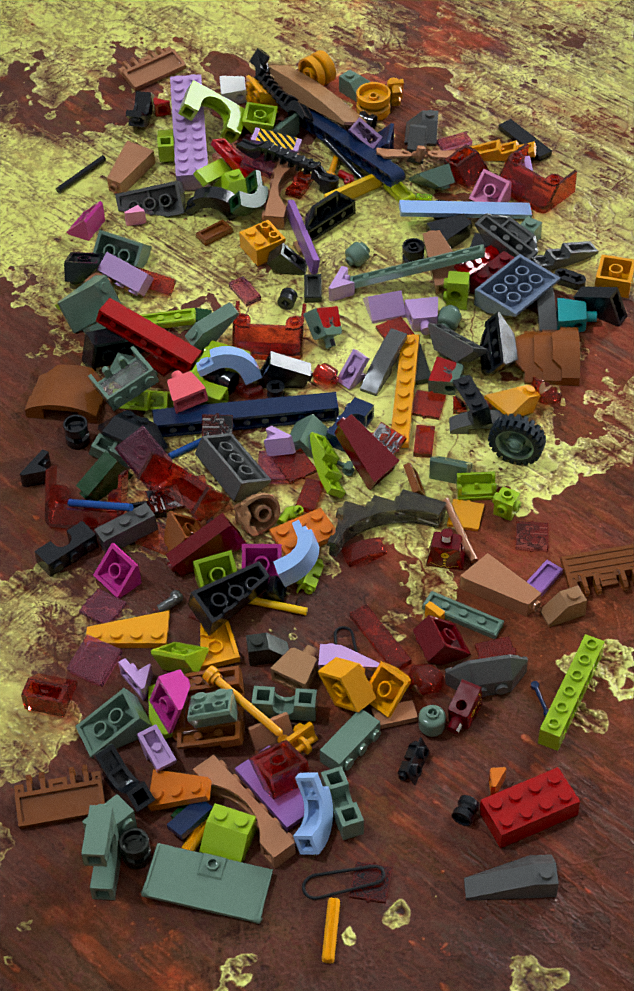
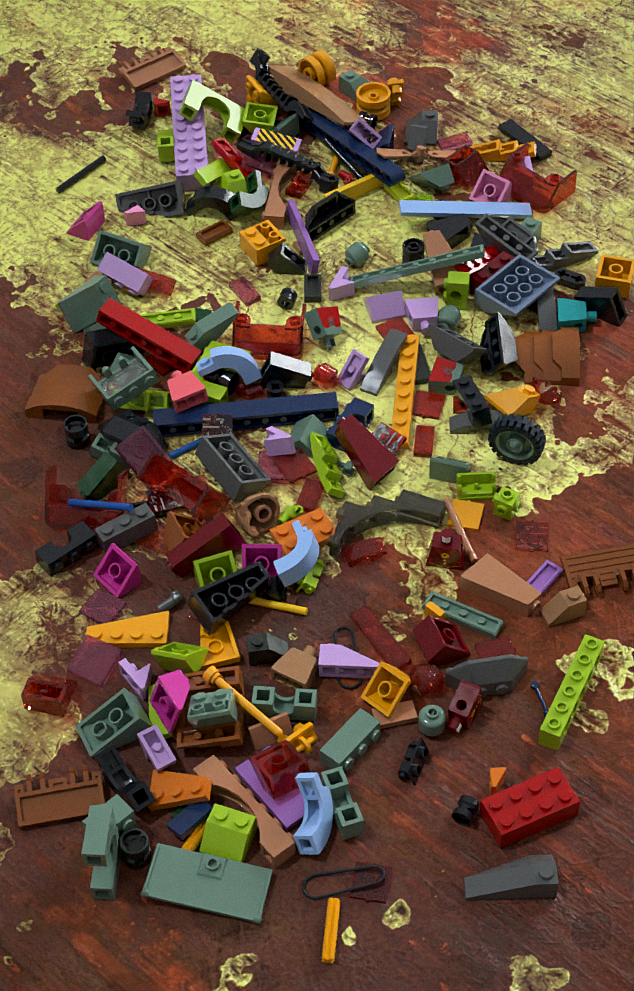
black slope [20,449,52,487] -> none
black slope [64,252,104,284] -> none
nougat slope [107,141,155,194] -> none
white torso [220,76,247,104] -> none
light orange brick [318,657,376,712] -> none
dark orange tile [403,463,427,503] -> none

